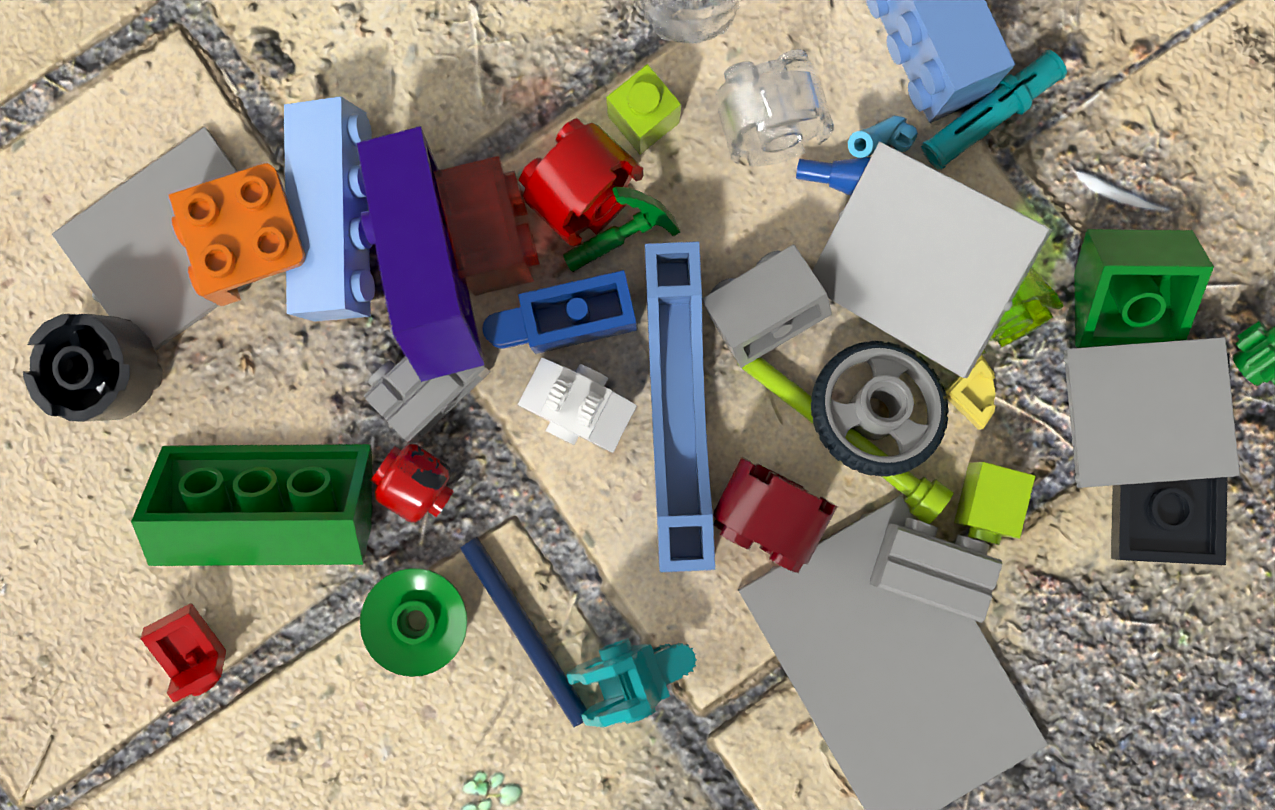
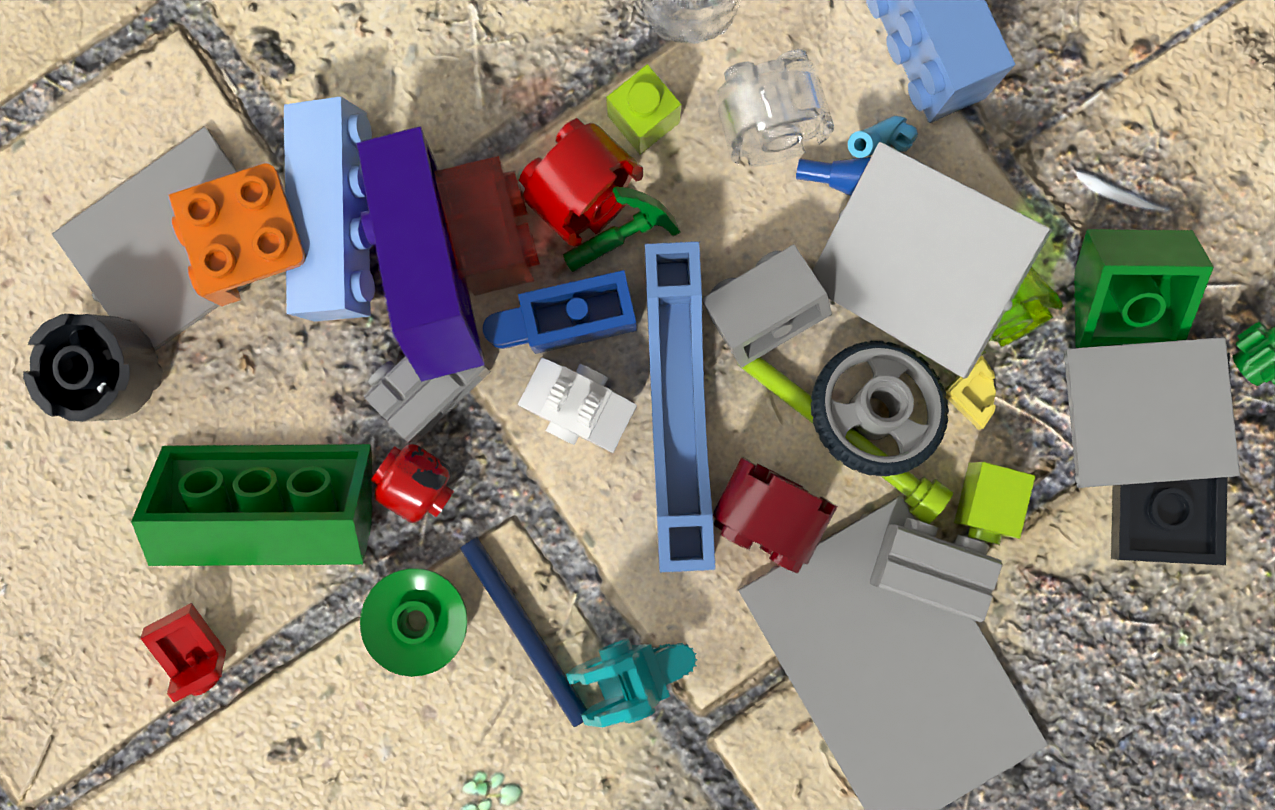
teal pin [921,50,1067,170] -> none

